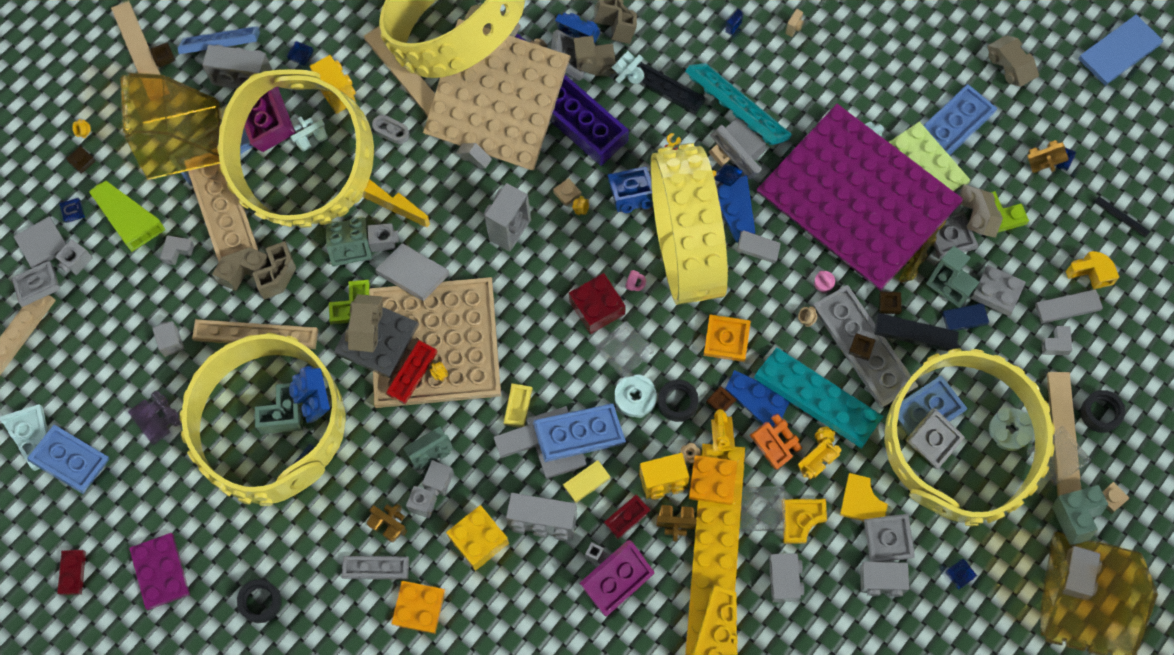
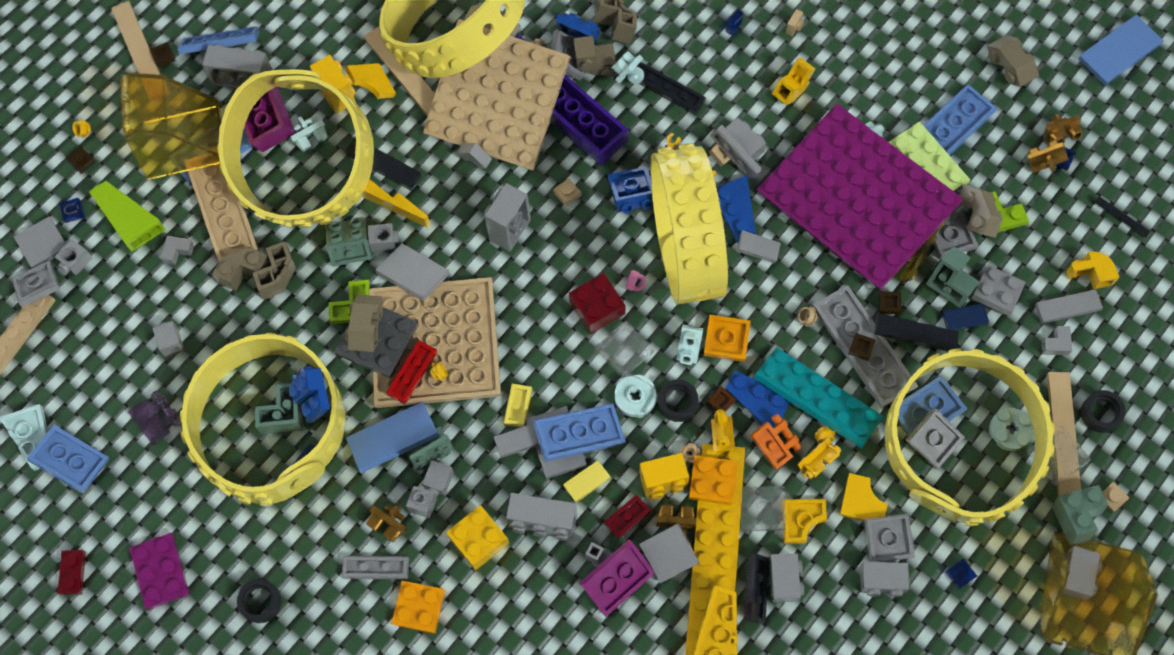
tan tile [192,319,318,349] -> none
clear blue tile [287,41,314,66] -> none
light grey plate [372,115,410,144] -> none
yellow plate [572,196,589,215] -> none
teal plate [685,63,793,145] -> none
clear blue tile [714,163,742,187] -> none
bright pink tile [814,271,835,293] -> none
none -> black tile [344,137,422,191]
none -> yellow tile [345,63,396,99]
none -> medium blue tile [346,402,439,473]
none -> light grey tile [639,523,699,583]
none -> light aqua hips [676,324,703,365]
none -> black plate [744,553,769,624]
none -> yellow brick [772,57,815,106]
none -> pearl gold hips [1043,114,1083,143]

